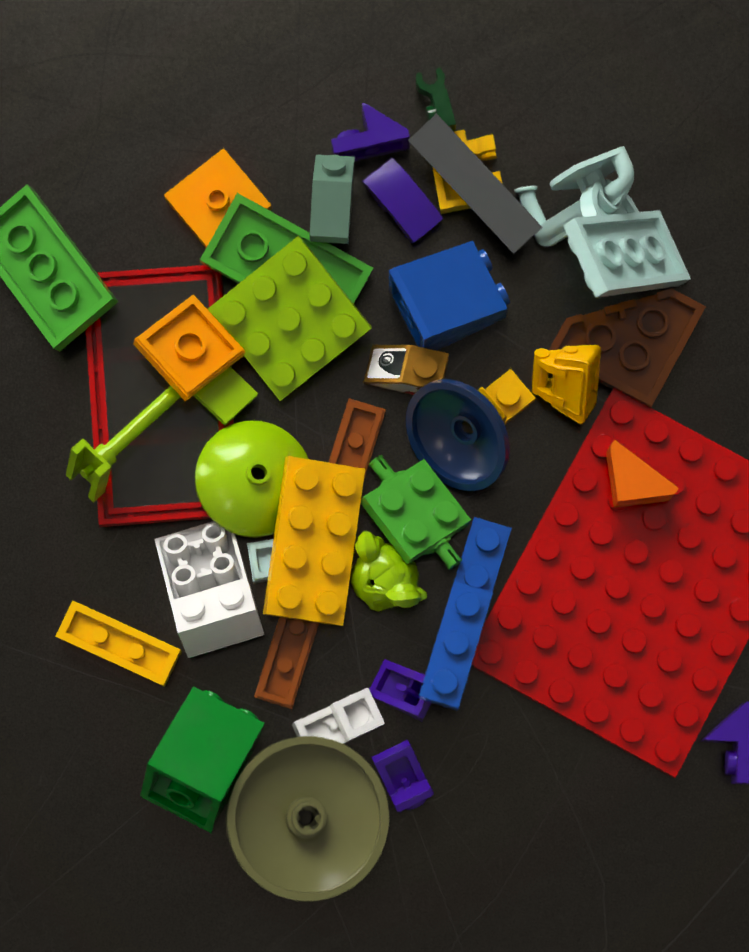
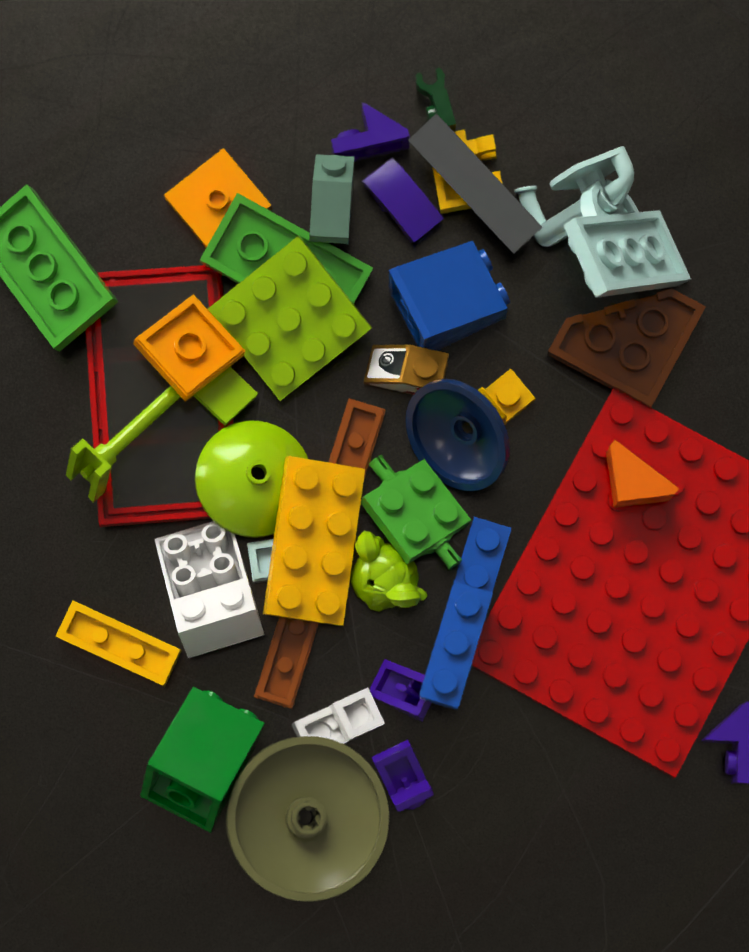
yellow piece [532,345,601,424] -> none

